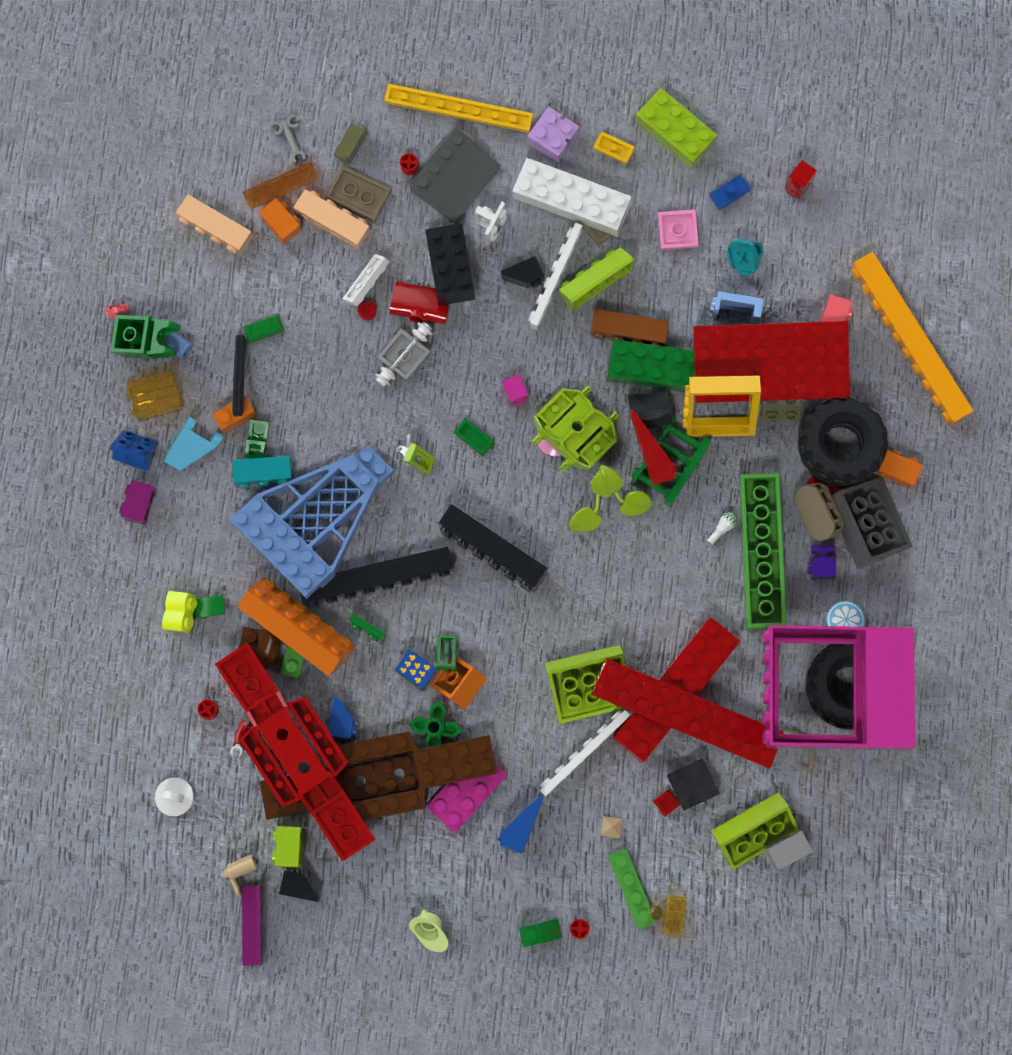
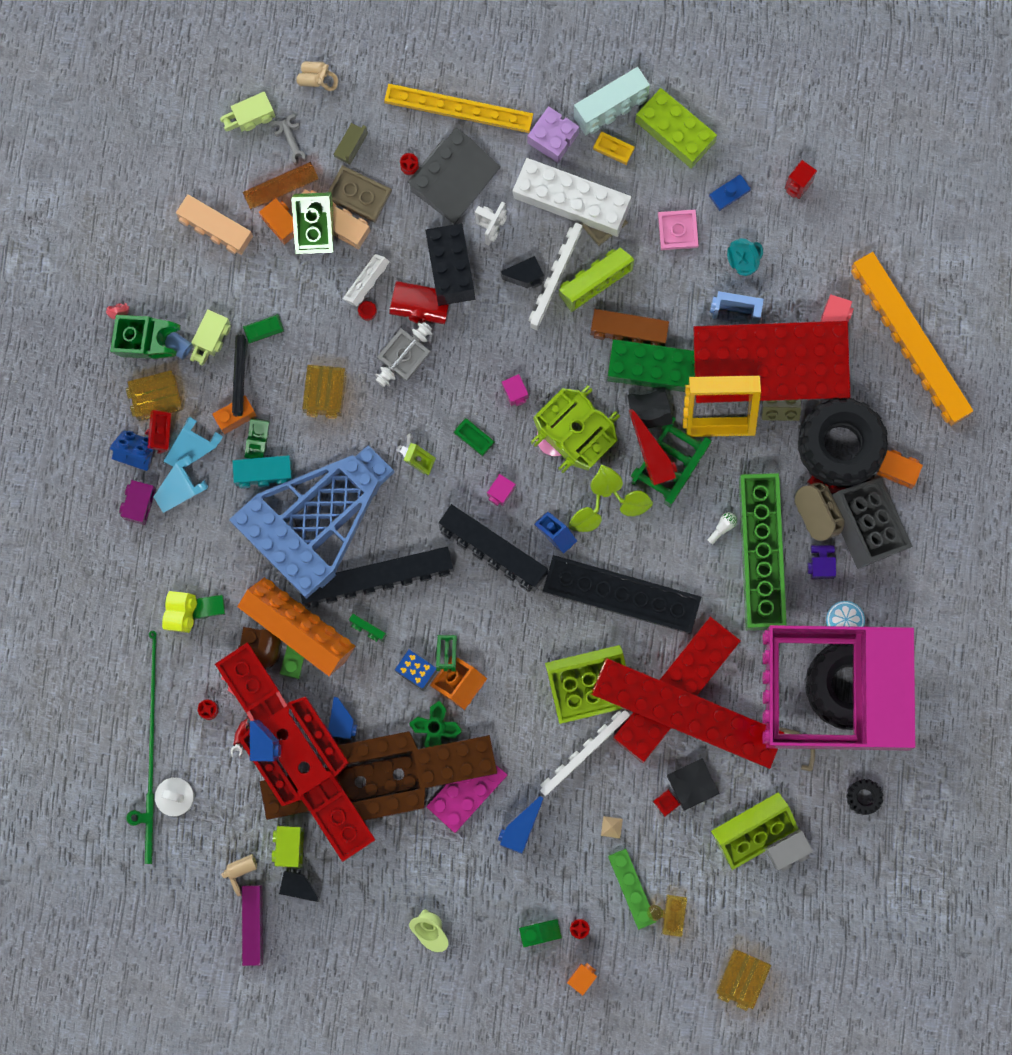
none -> green piece [126,631,157,864]
none -> red panel [145,410,171,454]
none -> medium azure flag [154,454,208,513]
none -> yellowish green brick [190,309,231,366]
none -> yellowish green brick [220,91,275,132]
none -> blue slope [250,720,281,761]
none -> bright green slope [291,192,334,254]
none -> tan piece [296,61,338,91]
none -> clear yellow brick [302,365,347,419]
none -> dark pink brick [487,474,516,506]
none -> blue slope [534,512,577,554]
none -> black plate [542,555,701,634]
none -> orange brick [567,963,597,996]
none -> light aqua brick [574,67,650,136]
none -> clear yellow brick [715,949,771,1011]
none -> black tyre [846,779,884,815]

